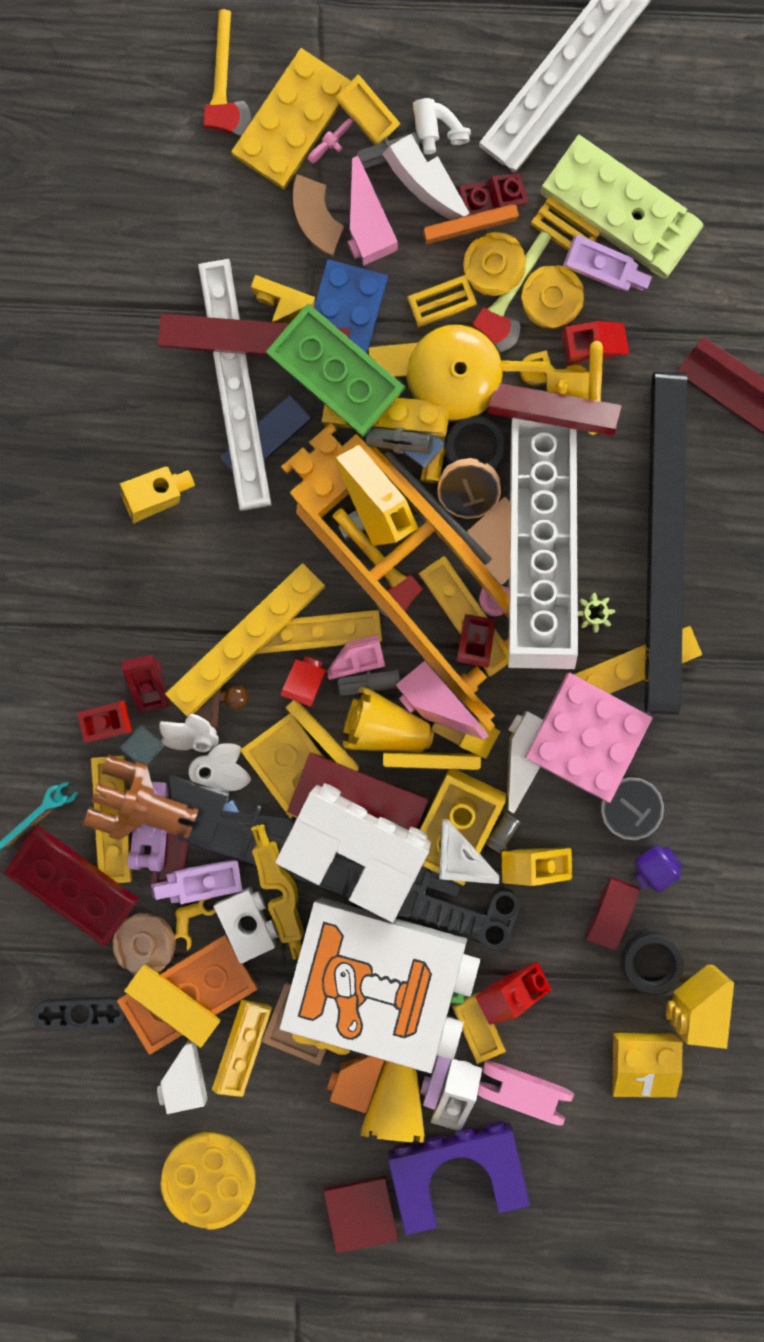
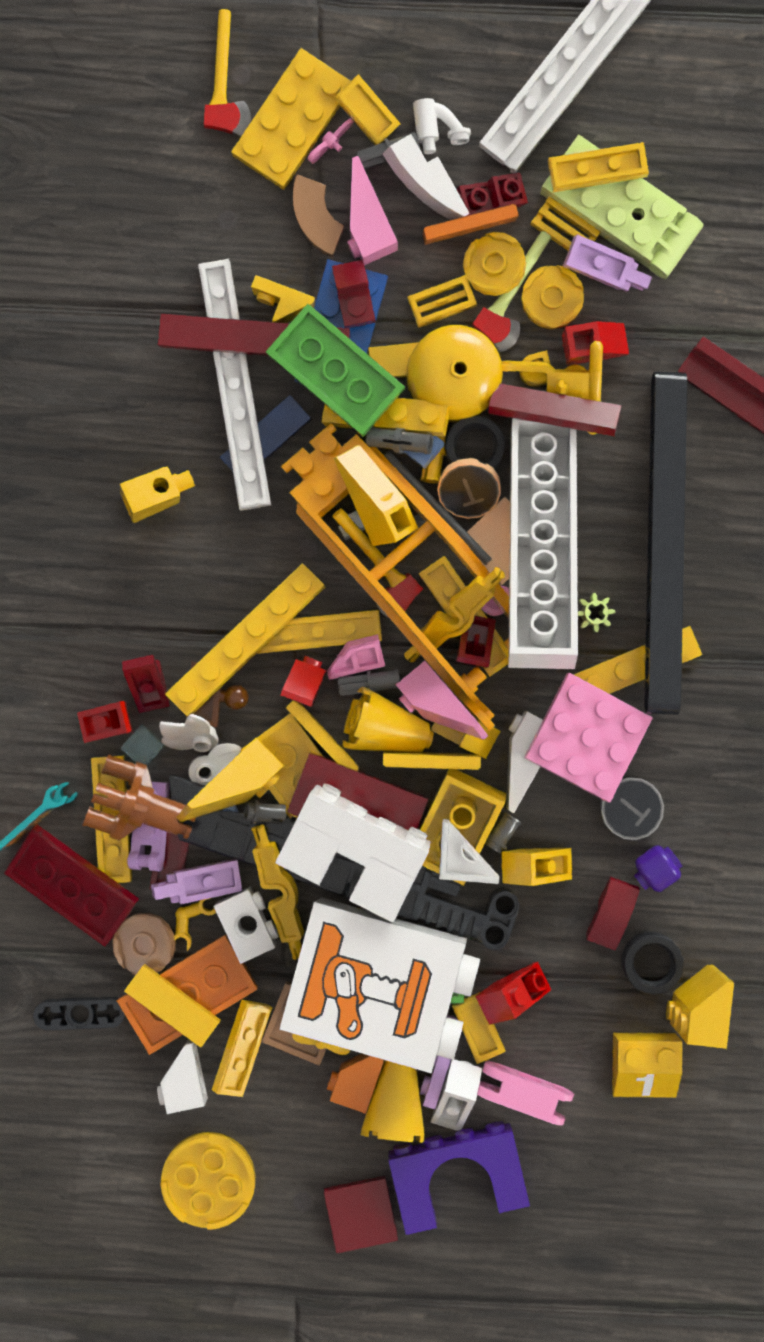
none -> yellow slope [176,738,284,822]
none -> dark grey pin [244,799,286,825]
none -> dark red slope [332,260,376,328]
none -> yellow piece [404,567,505,663]
none -> yellow tile [548,142,649,193]

